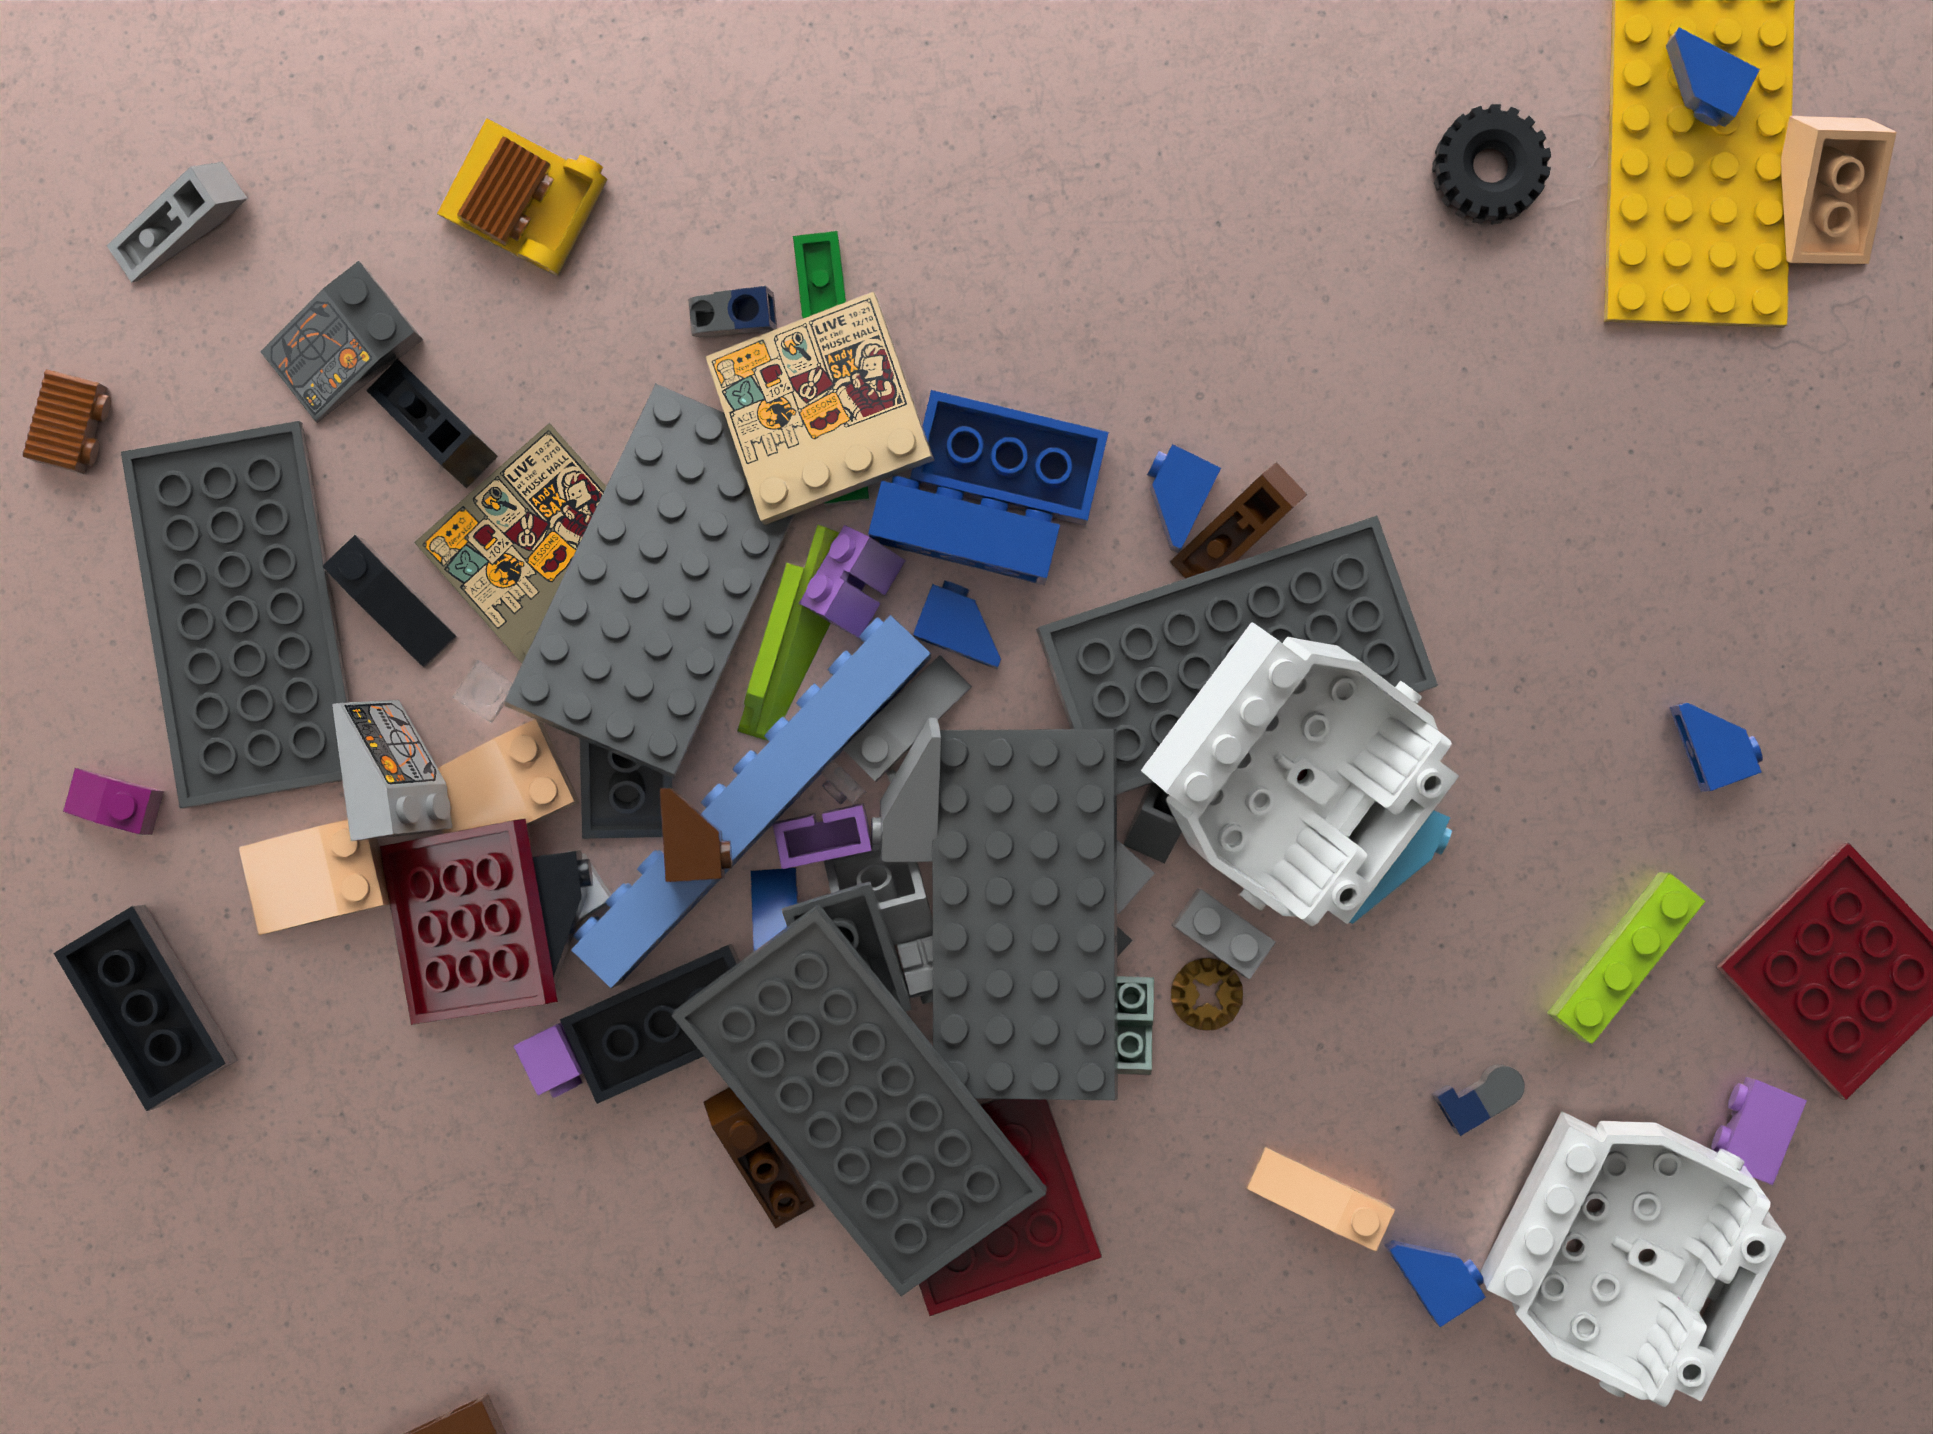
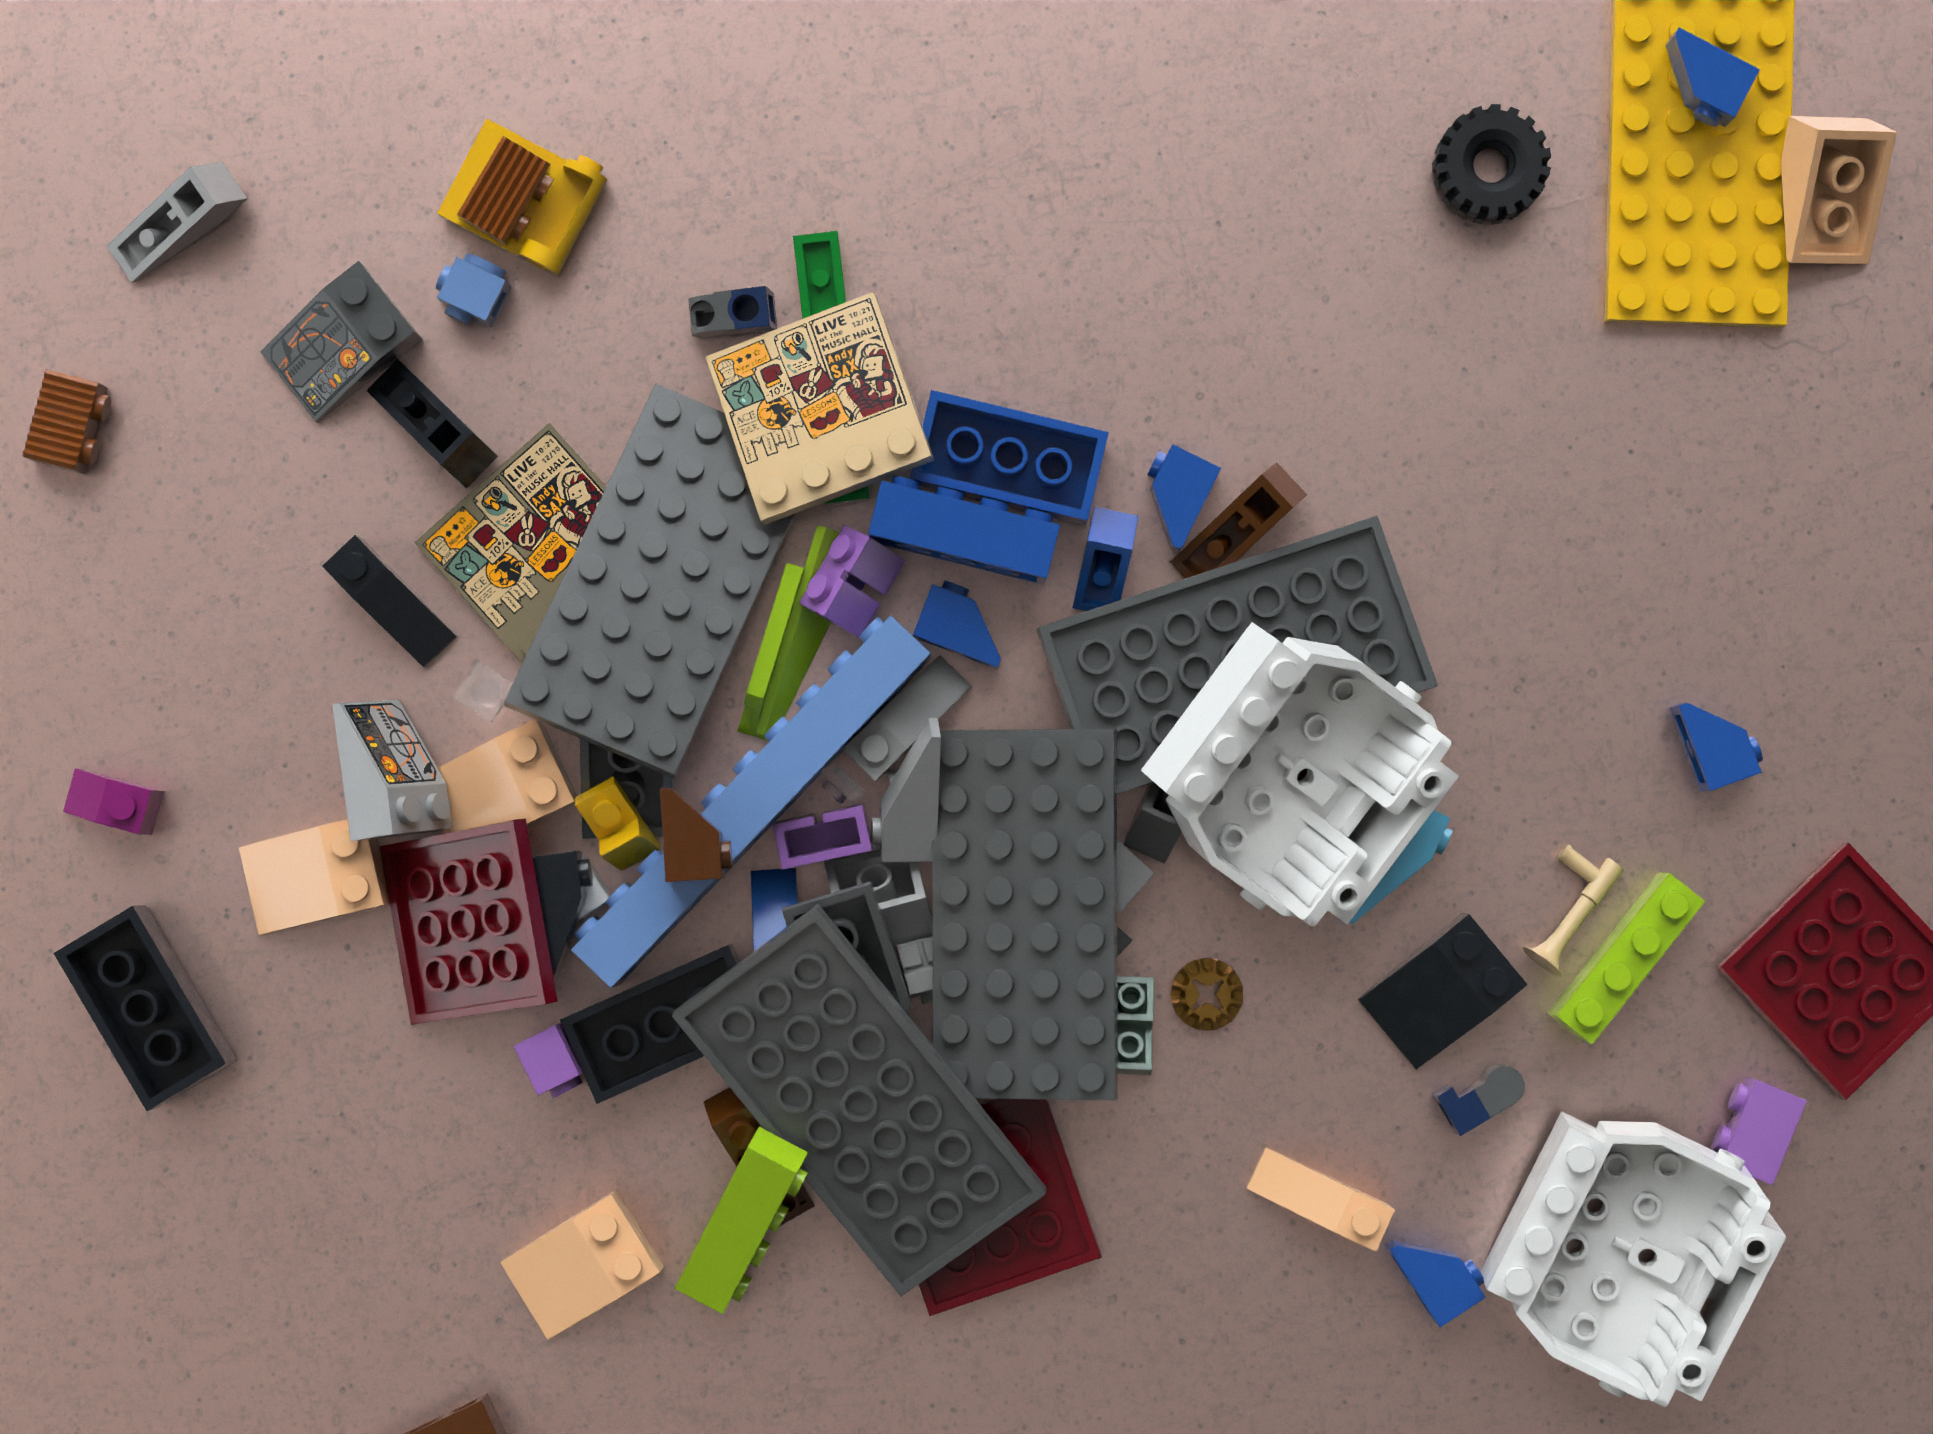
dark grey plate [121,421,349,809] -> none
light grey brick [1172,888,1276,979] -> none
none -> medium blue brick [436,253,511,328]
none -> light nougat slope [500,1189,664,1340]
none -> yellow slope [575,776,661,871]
none -> lime brick [674,1127,808,1314]
none -> blue slope [1072,506,1138,611]
none -> black slope [1357,913,1528,1069]
none -> tan piece [1523,844,1624,977]

